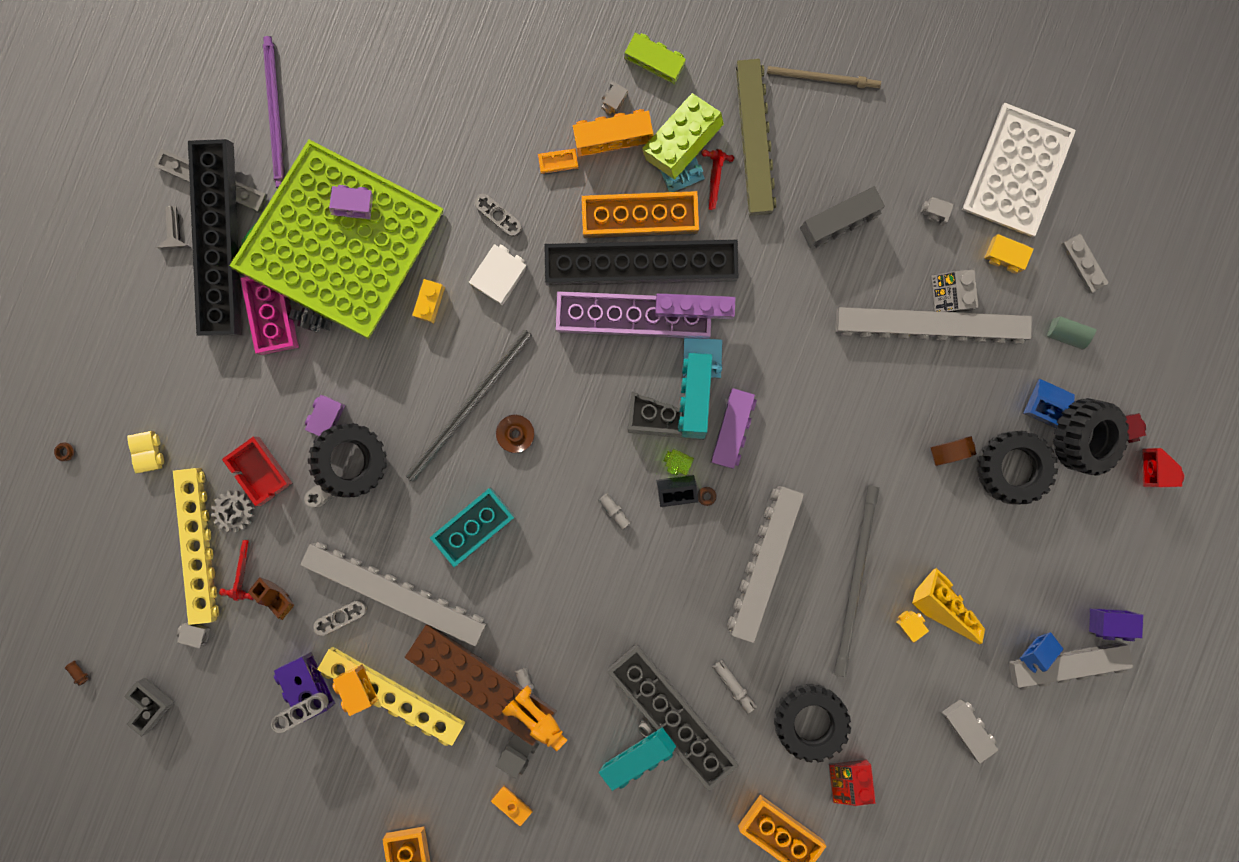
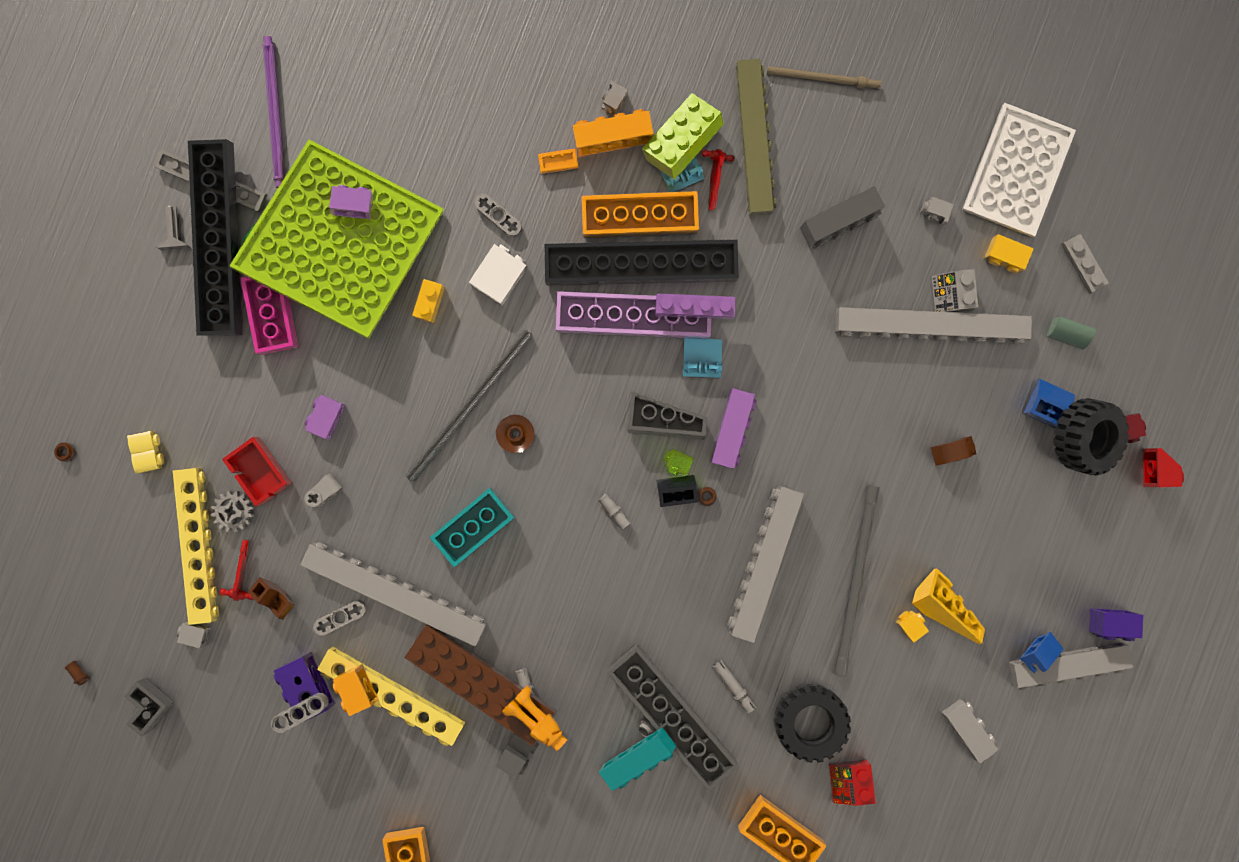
black gear [289,307,332,333] -> none
black tyre [308,423,387,498] -> none
light orange plate [491,786,533,826] -> none
lime brick [624,33,686,85] -> none
teal brick [678,353,712,439] -> none
black tyre [977,431,1058,505] -> none

